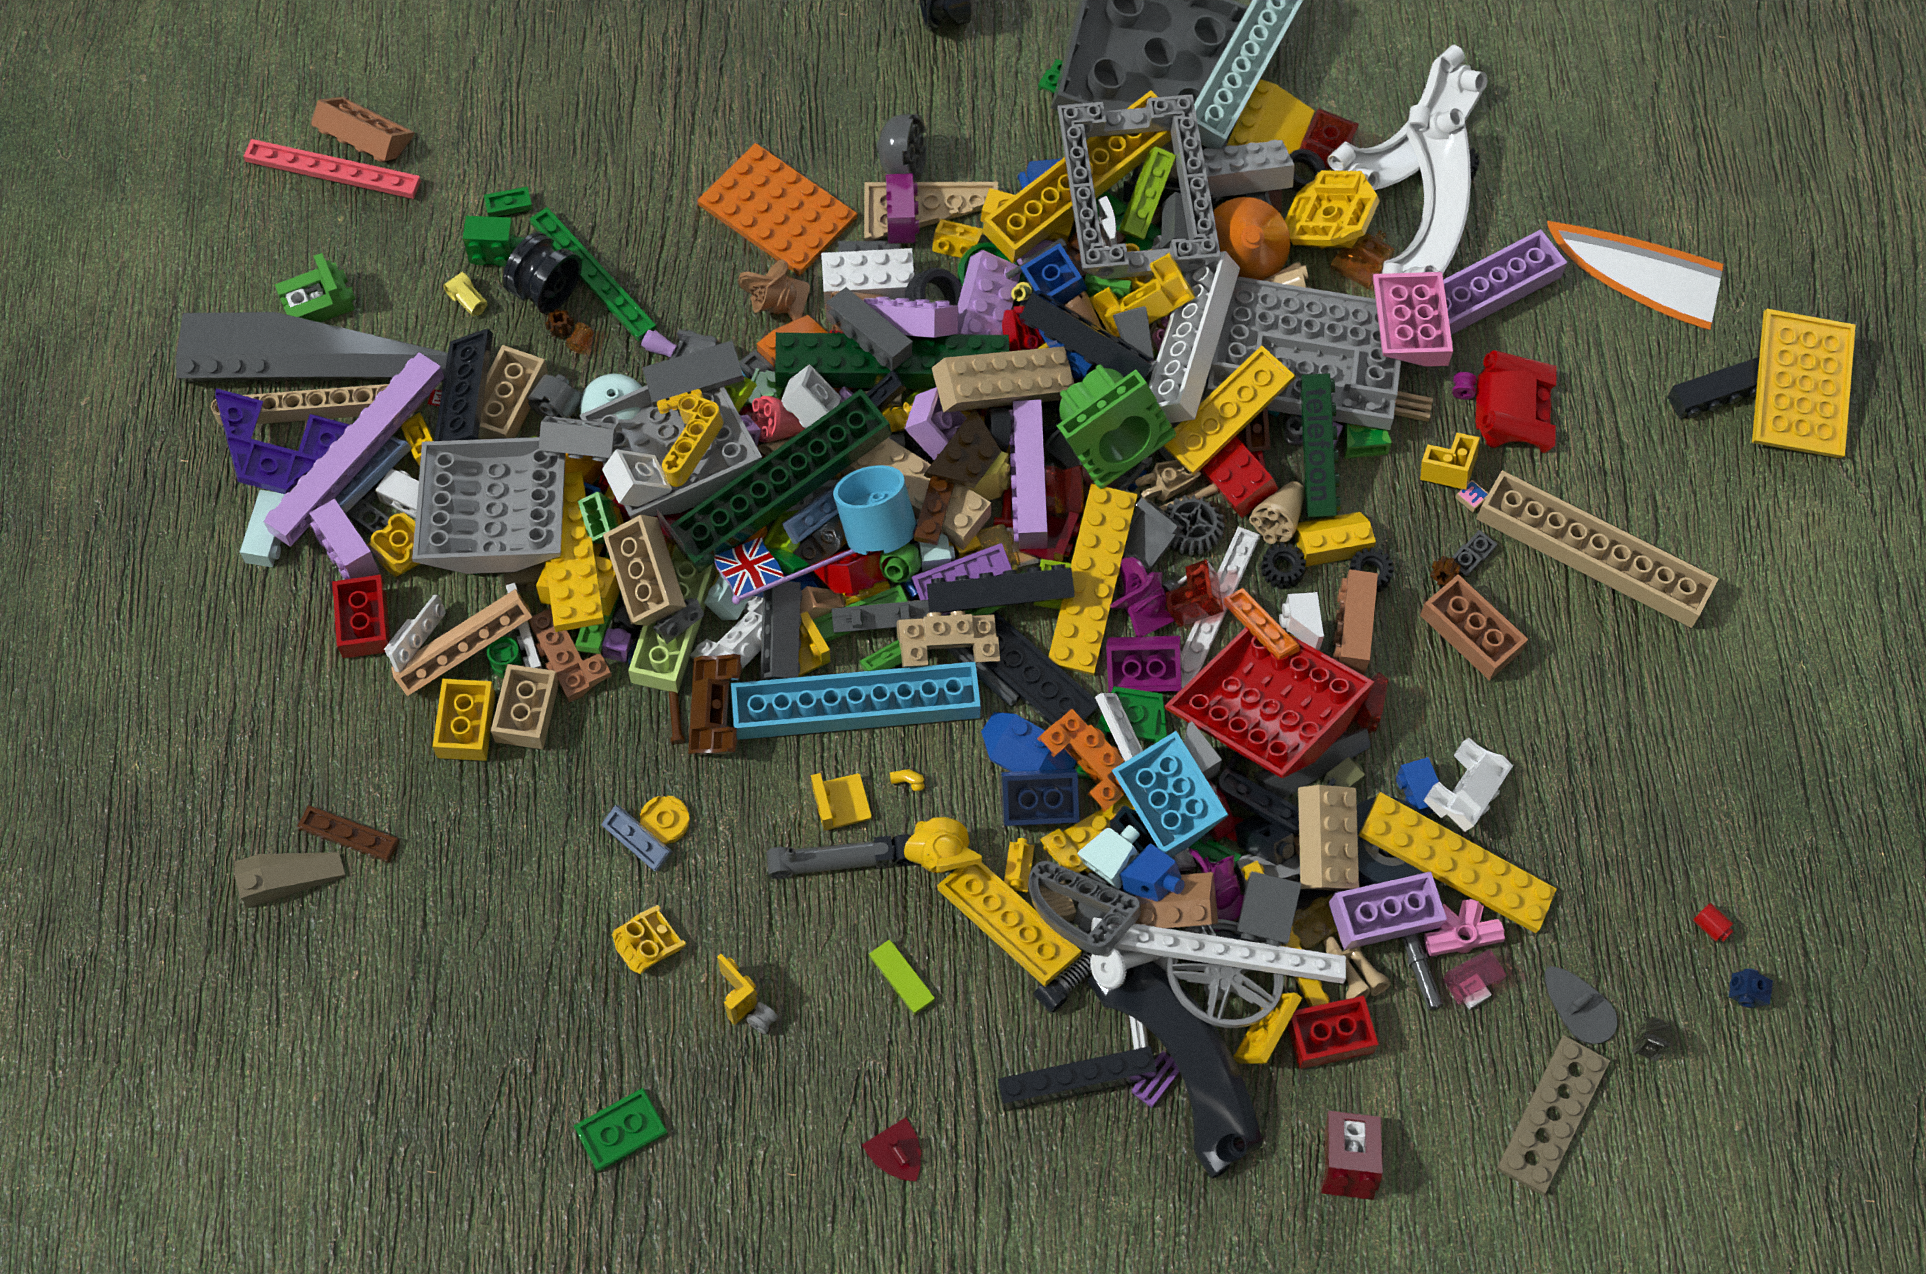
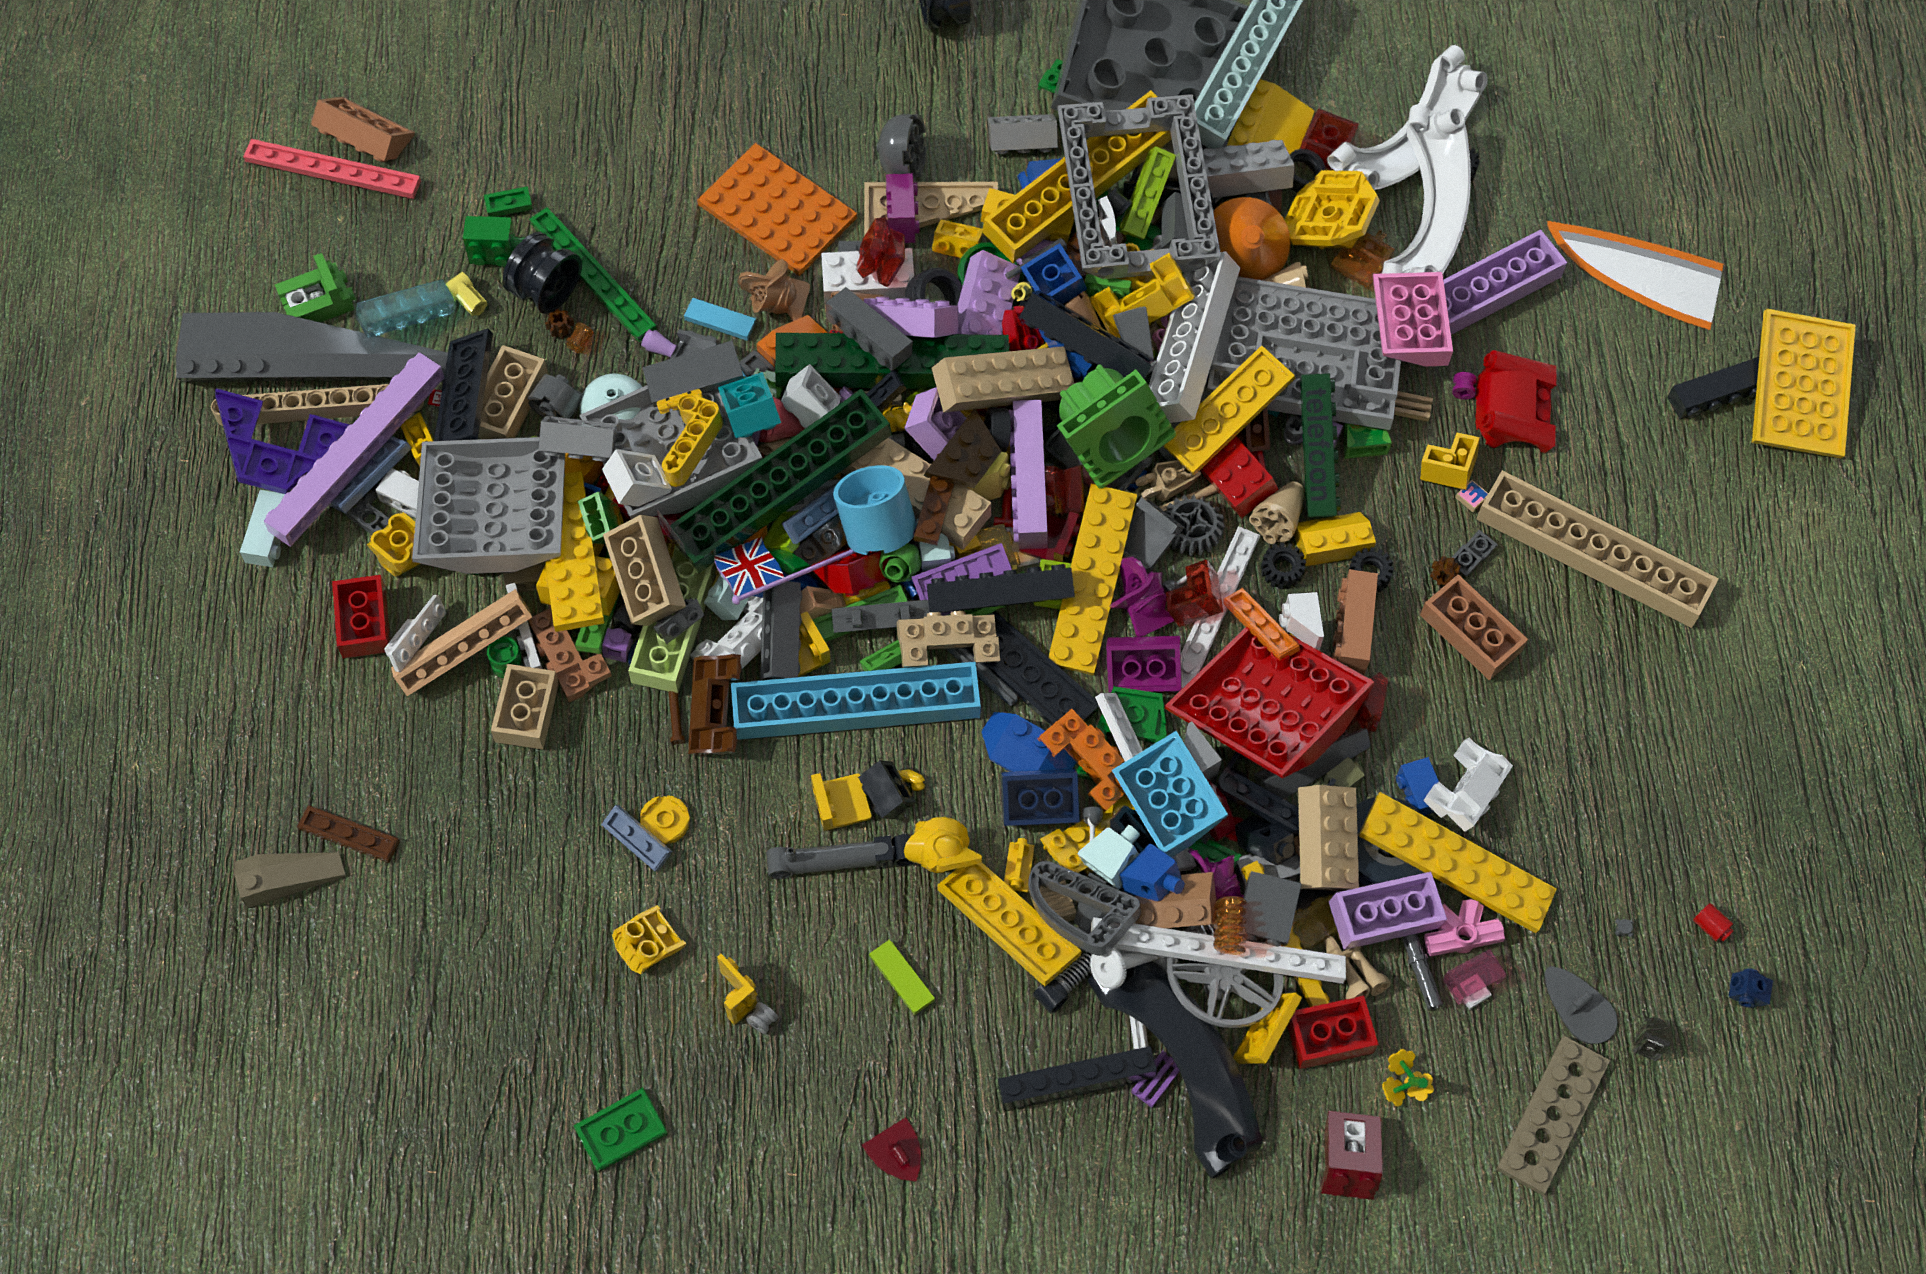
lavender brick [309,498,379,580] -> none
yellow brick [432,679,496,761] -> none
none -> clear light blue brick [356,279,454,338]
none -> medium azure tile [684,298,756,341]
none -> teal slope [718,372,781,438]
none -> clear red piece [856,217,905,287]
none -> black brick [858,760,916,819]
none -> light grey slope [988,114,1058,154]
none -> dark grey hinge [1083,807,1103,841]
none -> black piece [1097,186,1133,220]
none -> clear orange piece [1213,896,1247,955]
none -> yellow plant [1382,1049,1434,1107]
none -> dark grey piece [1615,918,1633,937]

